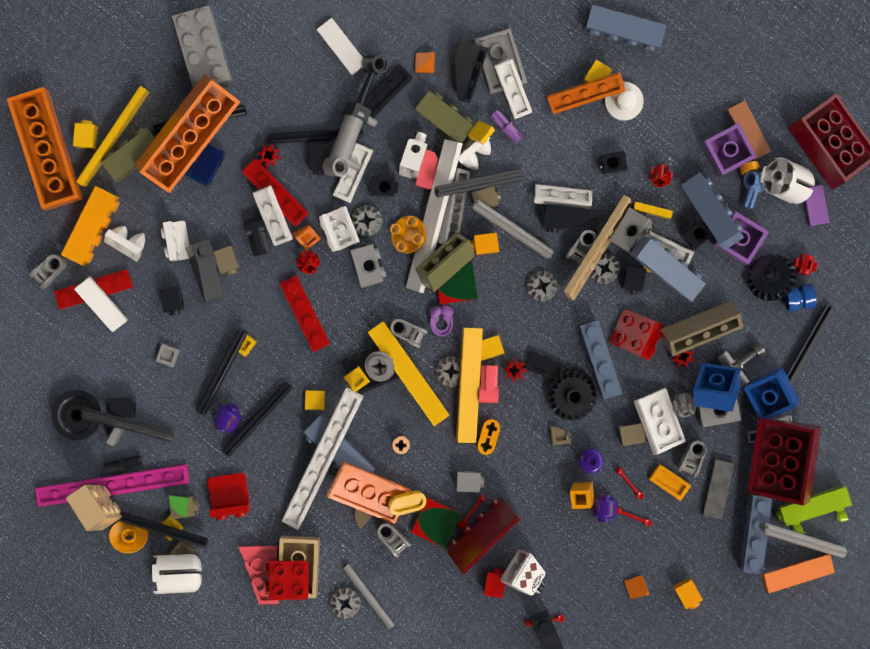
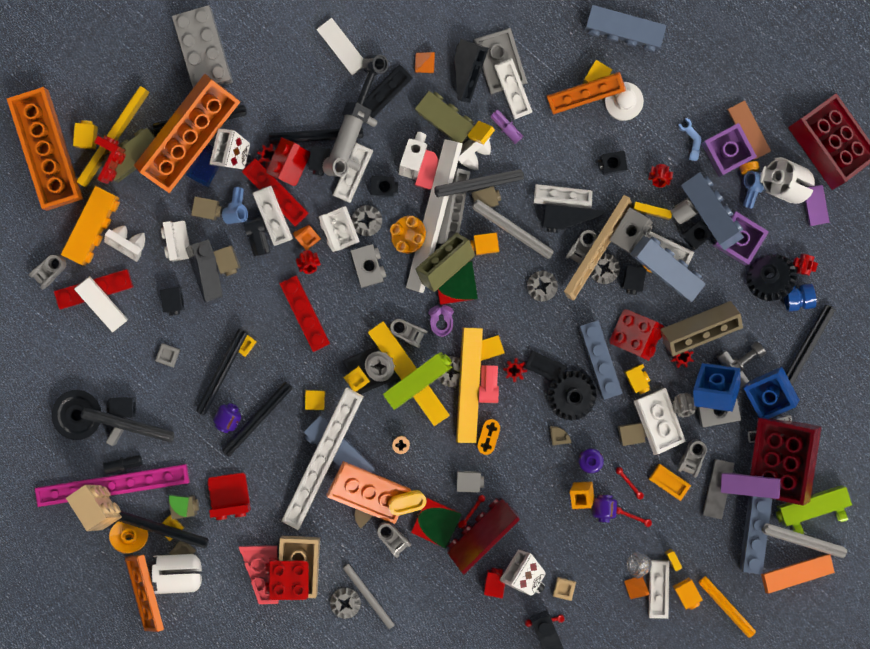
none -> red bracket [94,135,126,184]
none -> orange tile [125,555,164,632]
none -> dark tan brick [191,197,222,221]
none -> white torso [210,128,251,169]
none -> medium blue axle [222,187,248,224]
none -> red bracket [266,138,310,186]
none -> lime brick [383,352,453,410]
none -> tan tile [553,577,576,601]
none -> yellow brick [624,364,650,395]
none -> clear cone [627,552,652,578]
none -> white tile [648,560,669,619]
none -> yellow tile [665,549,682,571]
none -> light grey piece [671,197,699,224]
none -> light blue arm [678,118,701,161]
none -> light orange axle [698,576,756,638]
none -> medium lavender tile [721,473,781,499]

